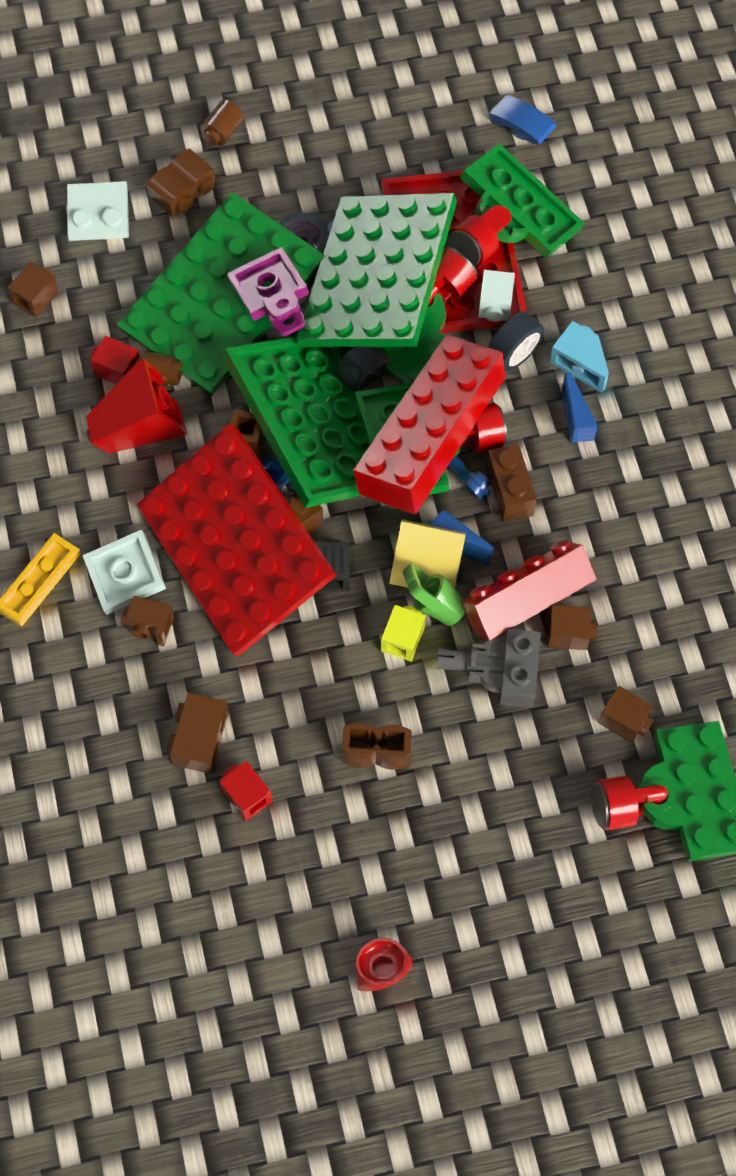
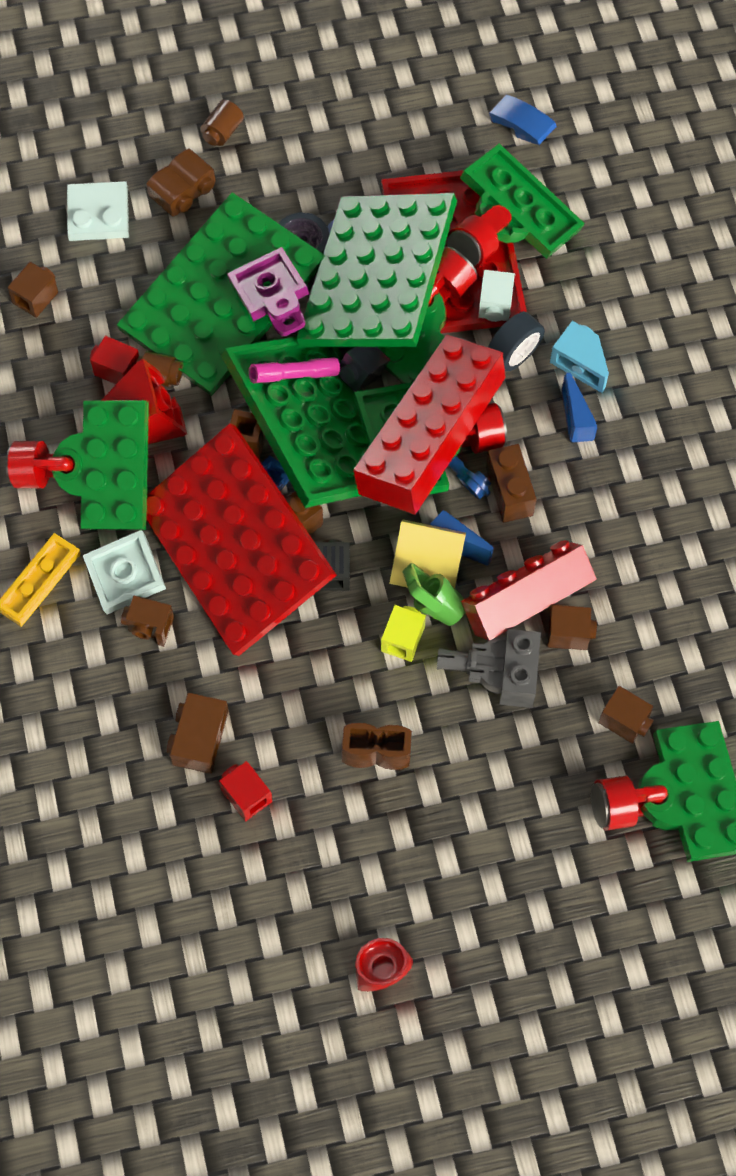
none -> green plate [6,400,149,530]
none -> dark pink piece [249,357,340,383]

